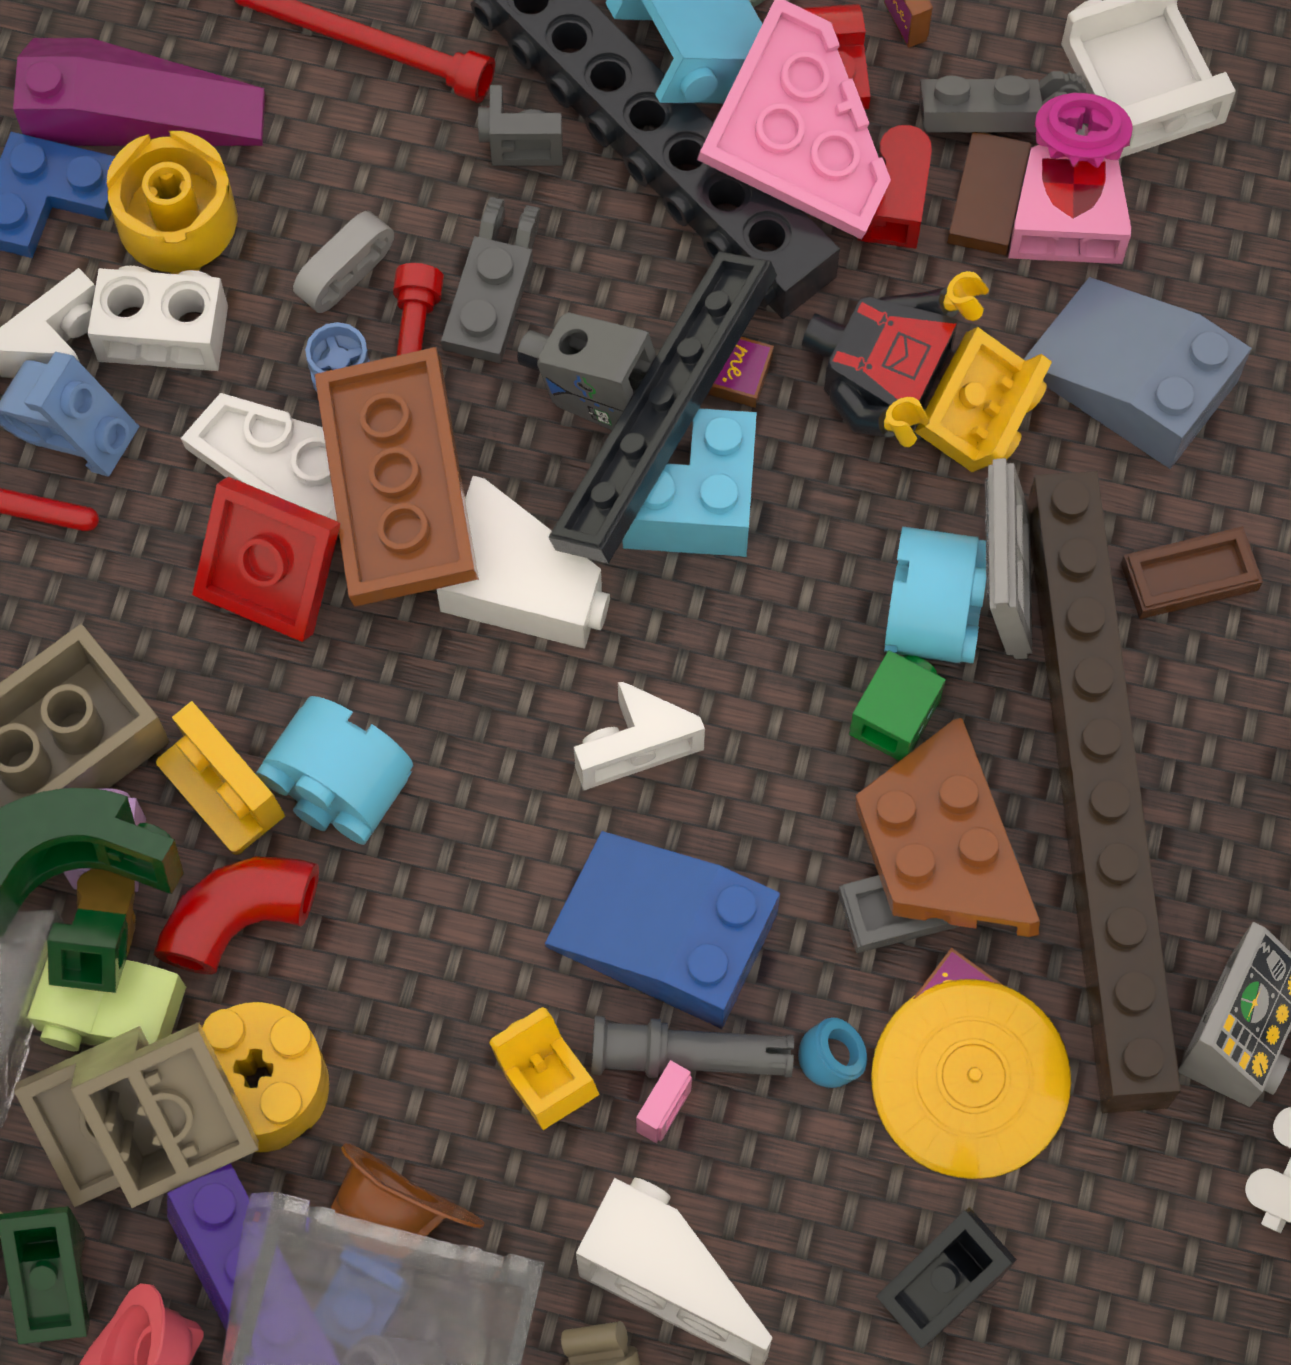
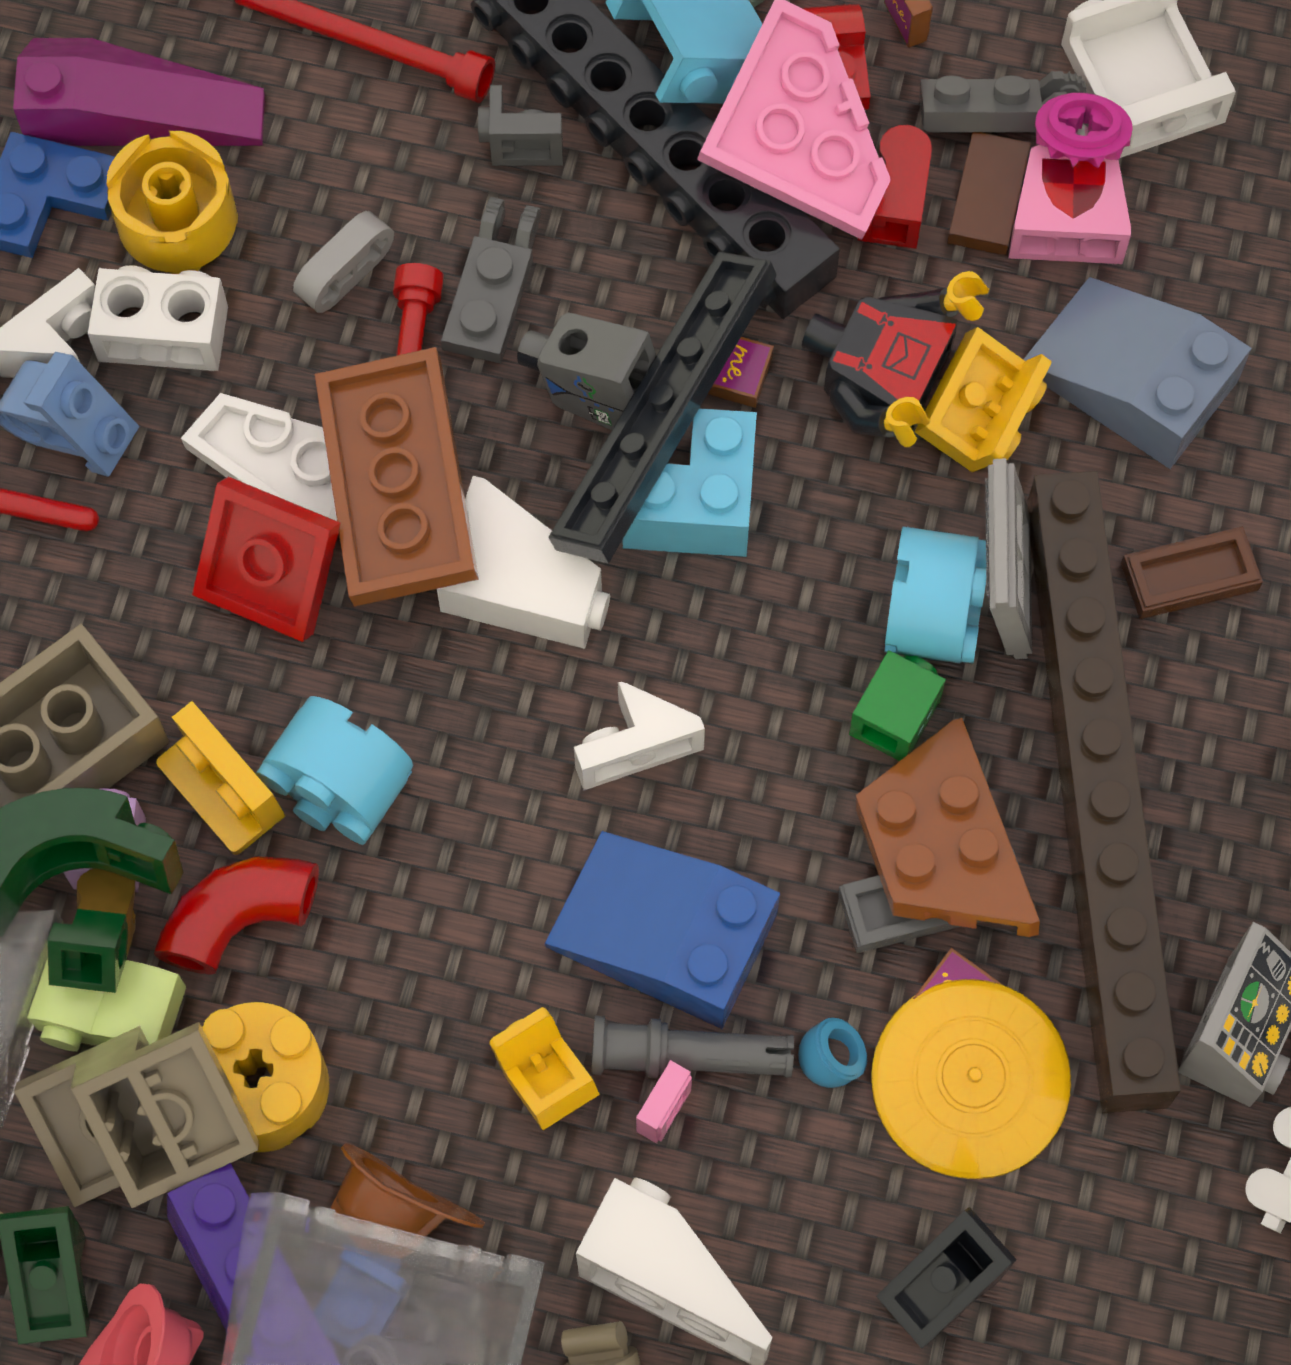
medium blue wheel [305,322,370,394] -> none

